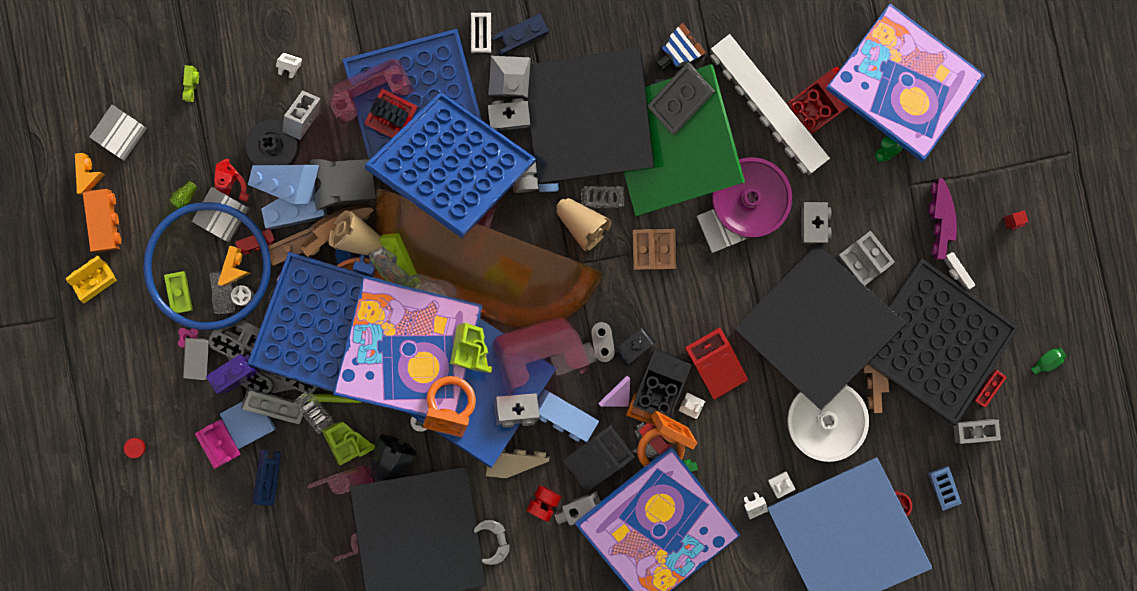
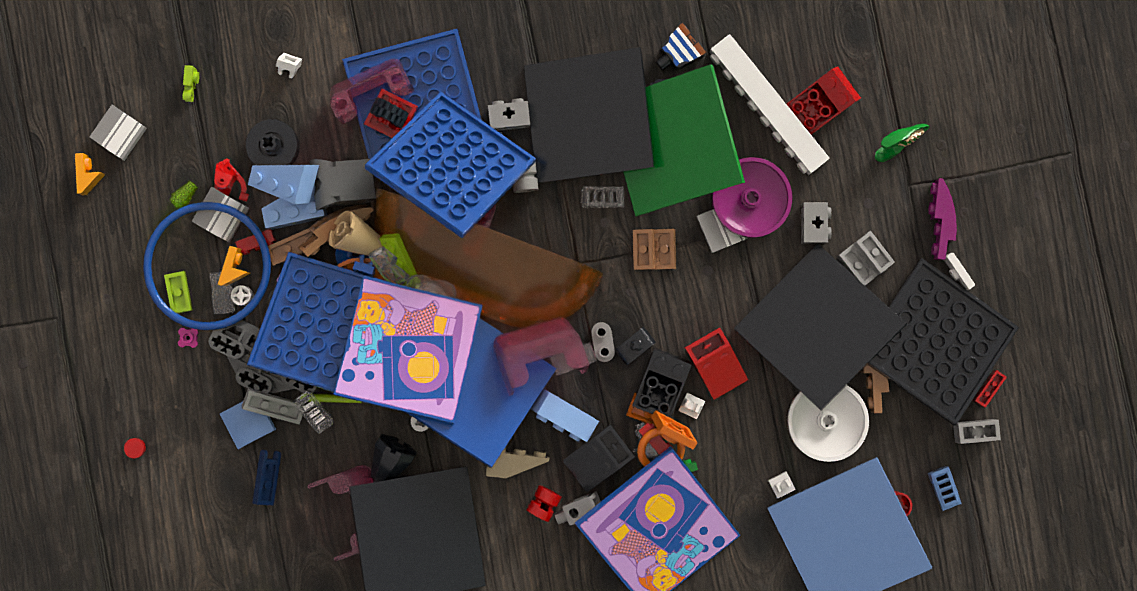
yellow bracket [65,256,117,303] -> none
orange brick [83,189,121,253] -> none
light grey slope [183,338,208,380] -> none
dark pink hinge [195,419,241,469] -> none
dark purple panel [206,354,260,394] -> none
light grey brick [282,91,320,140] -> none
lime slope [321,421,375,466] -> none
orange tile [422,376,476,437] -> none
lime slope [450,322,492,373] -> none
white tile [471,13,491,53] -> none
light grey piece [474,520,509,565] -> none
light grey slope [488,56,531,98] -> none
dark blue hinge [492,13,549,55] -> none
light grey brick [494,393,540,428] -> none
medium blue tile [538,183,559,192] -> none
tan cone [556,198,611,251] -> none
lavender slope [598,376,630,407] -> none
dark grey tile [647,63,716,135] -> none
white tile [744,492,768,519] -> none
tile [826,4,985,162] -> none
red piece [1003,210,1028,230] -> none
green plant [1031,347,1067,375] -> none

